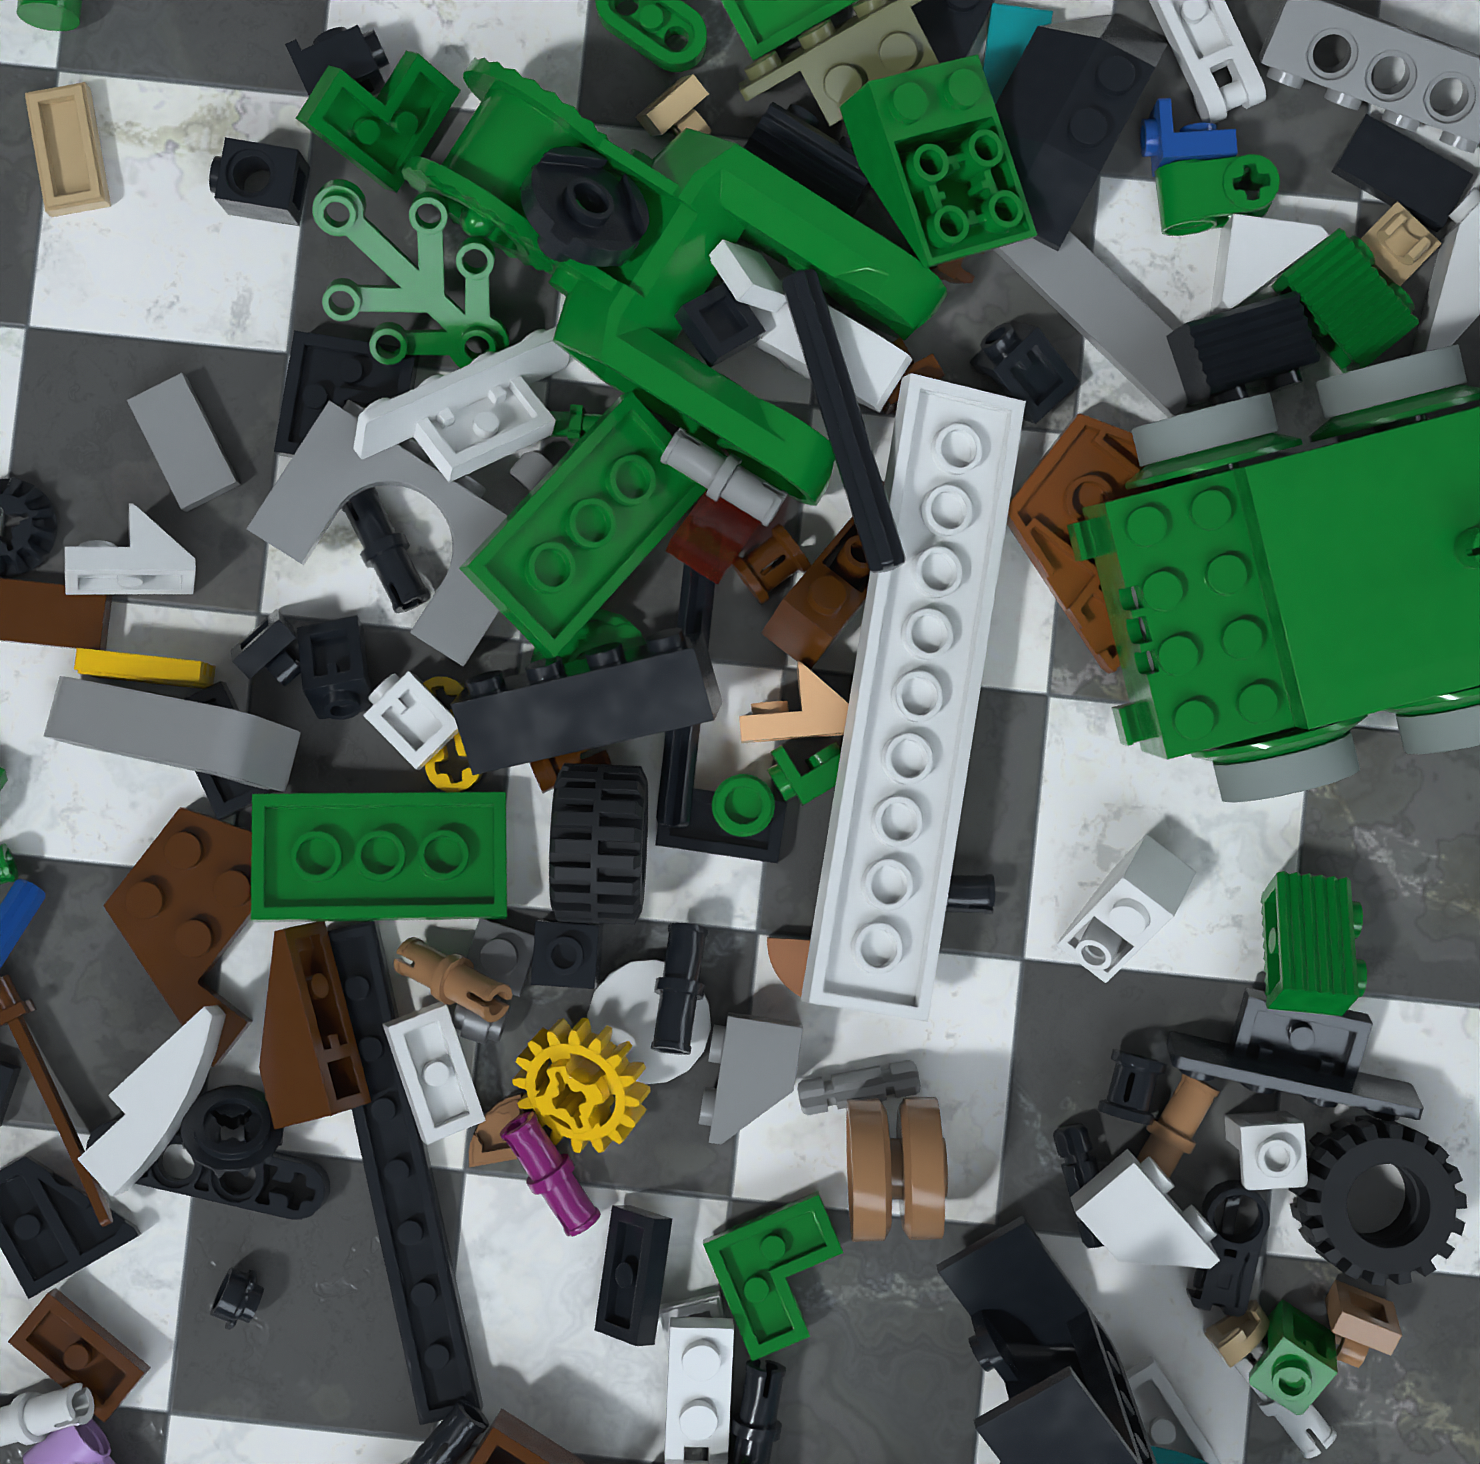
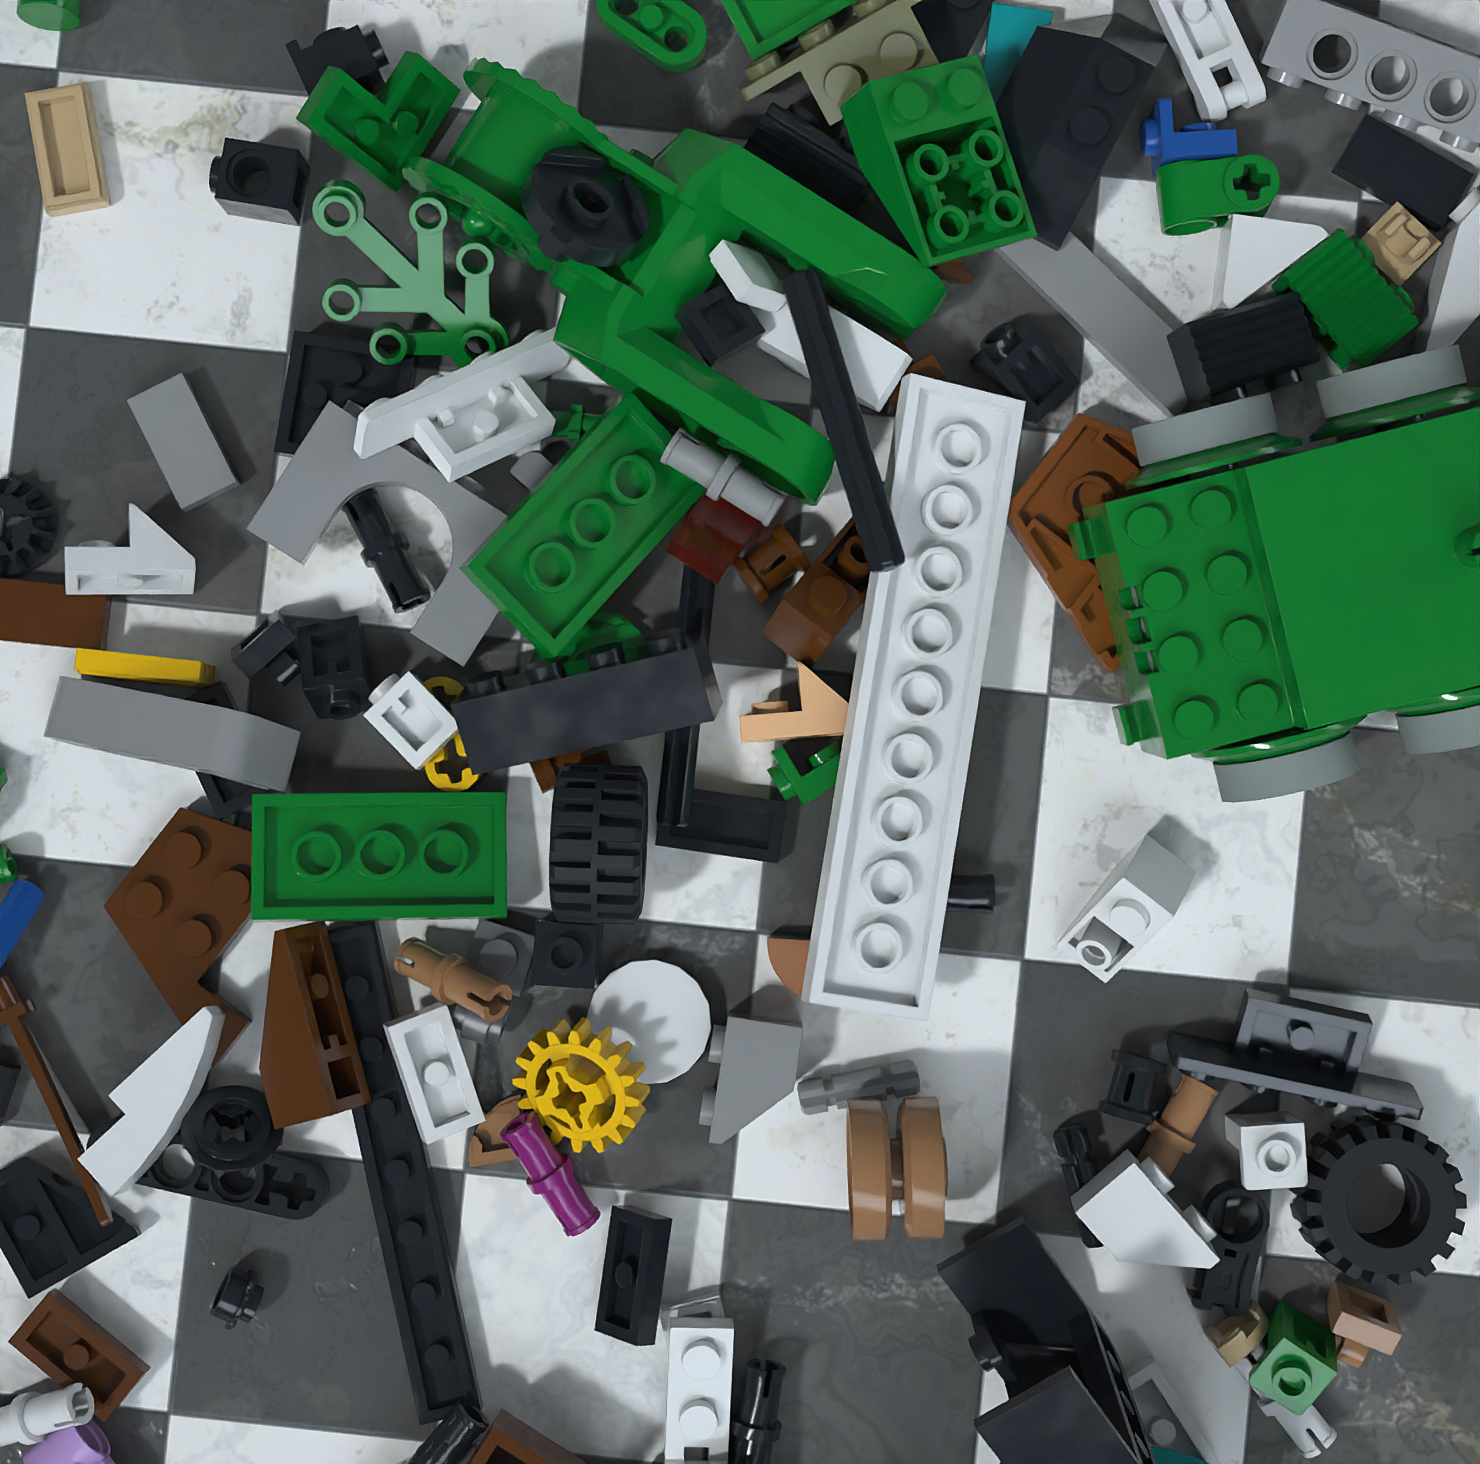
tan tile [636,74,712,137] -> none
black pin [651,922,708,1055] -> none
green plate [703,1191,843,1361] -> none
green tile [712,774,775,837] -> none
green brick [1260,871,1367,1016] -> none

